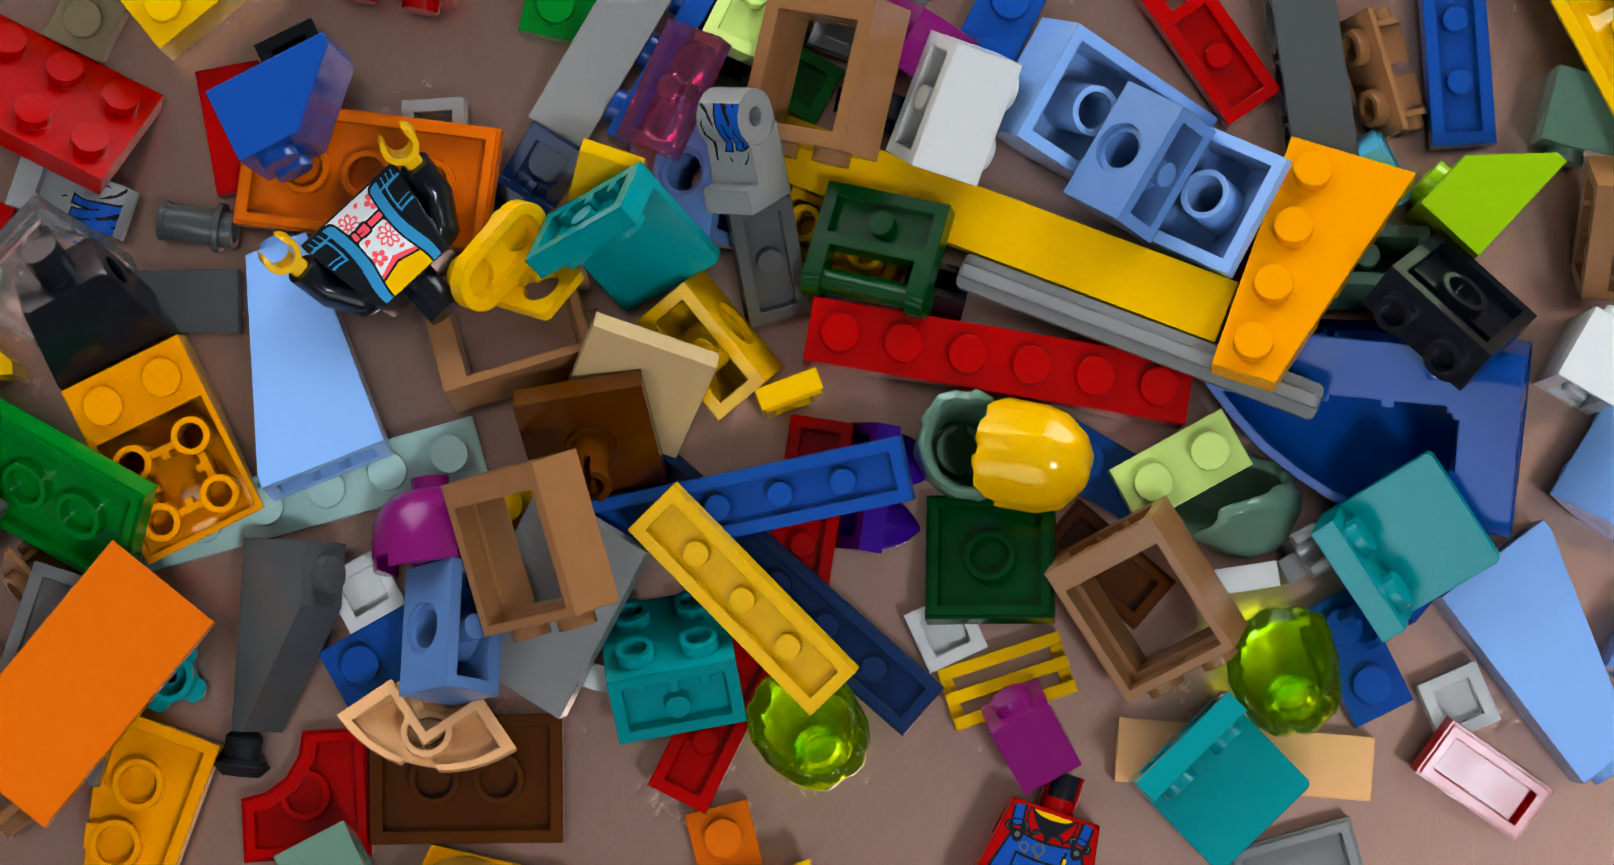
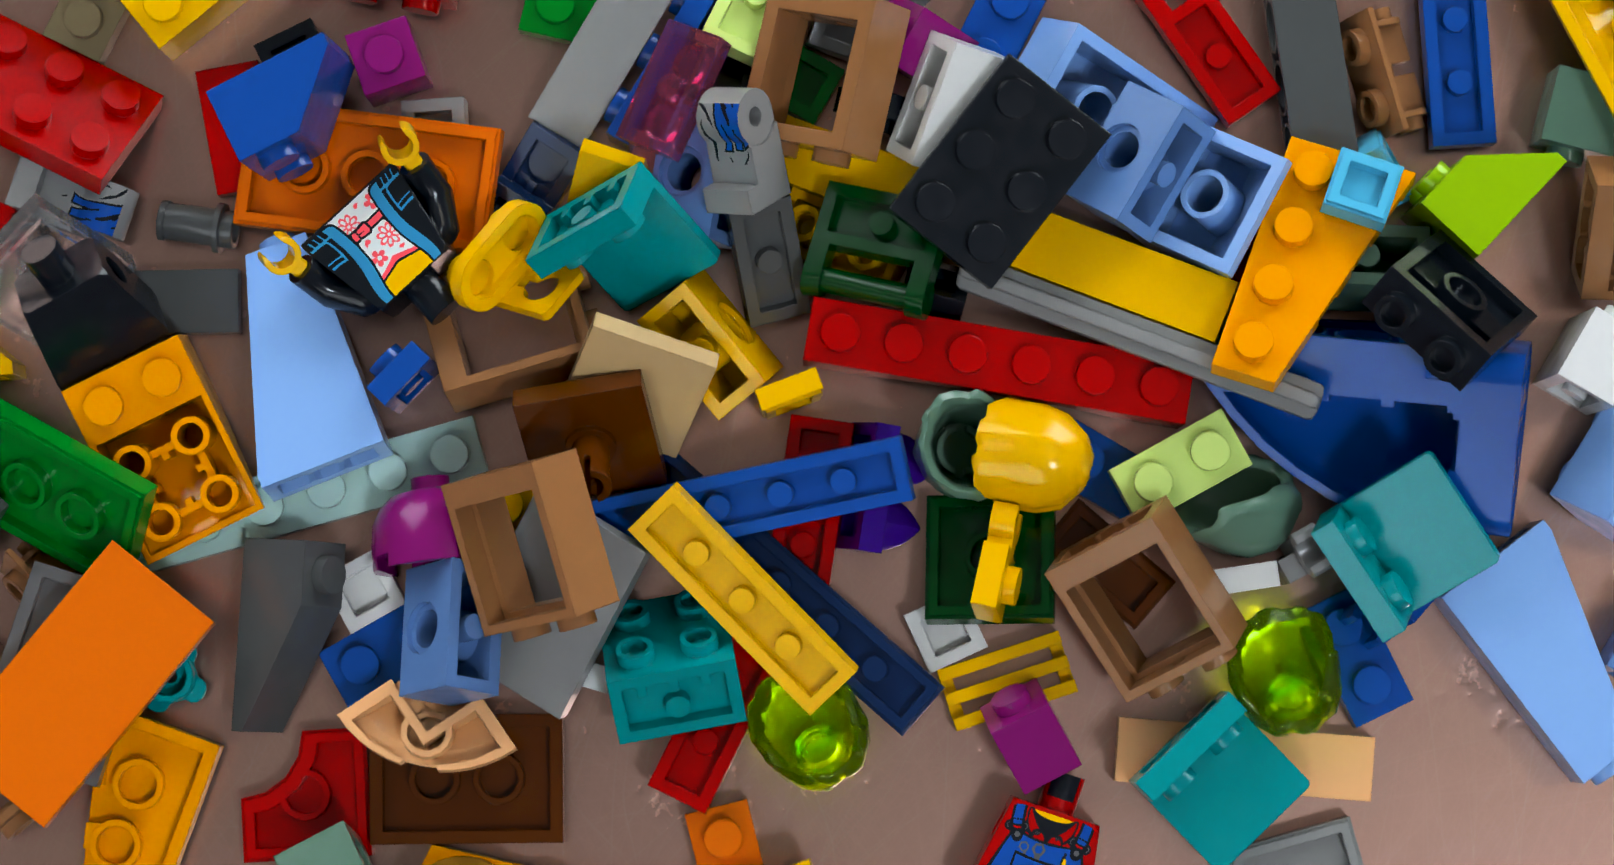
black piece [214,731,270,778] -> none
tile [1410,715,1554,842] -> none
white tile [1413,661,1502,733] -> none
none -> magenta brick [345,15,433,107]
none -> blue plate [366,340,439,414]
none -> black plate [887,53,1112,289]
none -> yellow plate [970,500,1023,624]
none -> medium azure tile [1320,147,1404,232]

